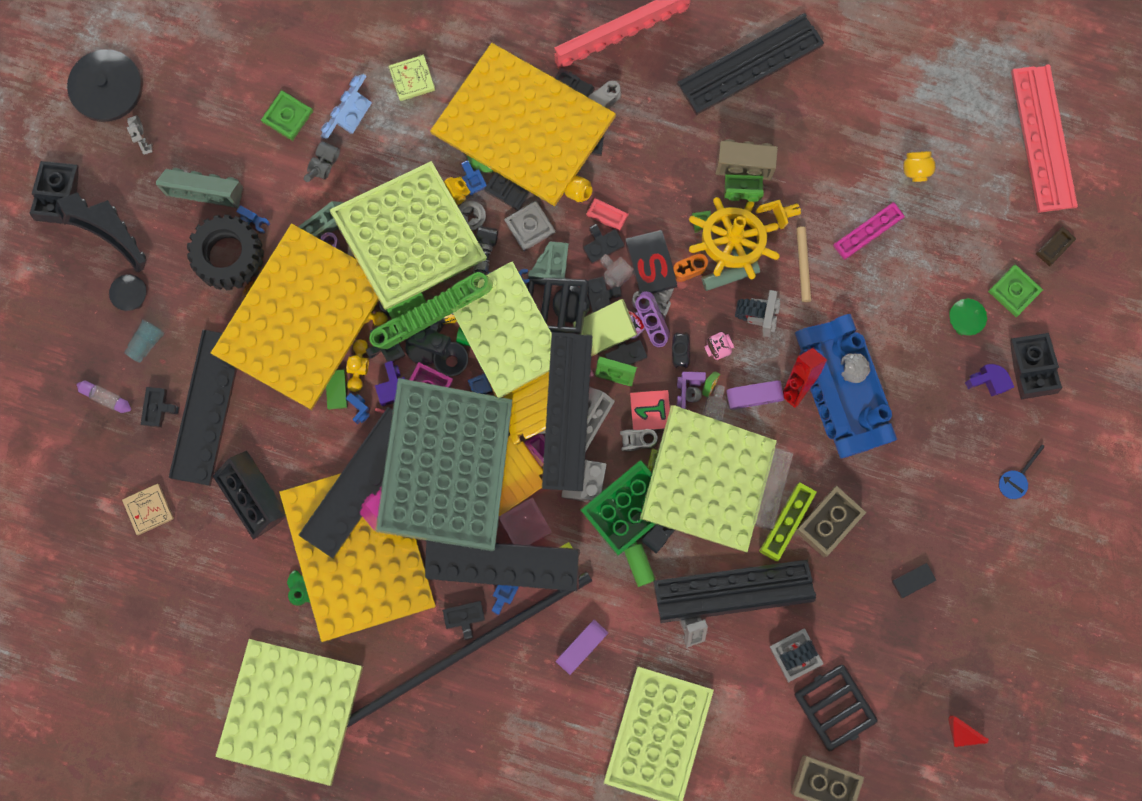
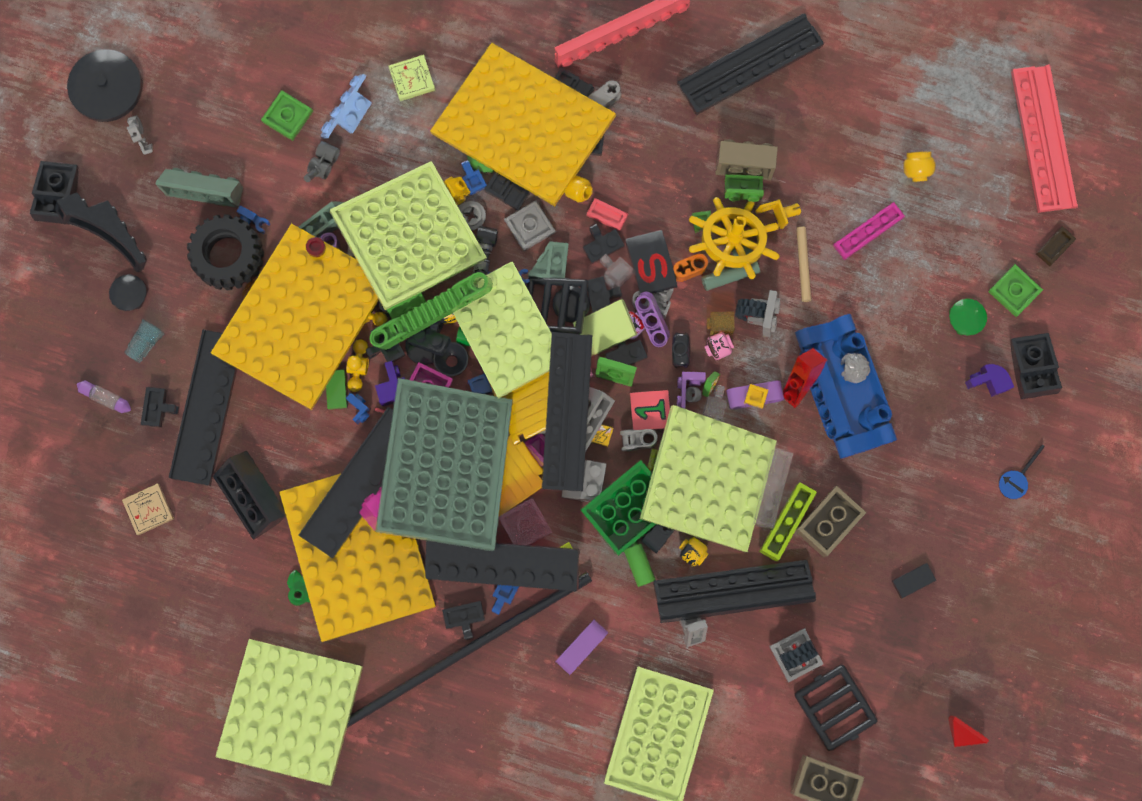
none -> dark red tile [306,237,326,257]
none -> tile [591,424,613,447]
none -> yellow head [679,537,709,566]
none -> clear yellow brick [706,312,735,335]
none -> yellow tile [744,384,768,409]

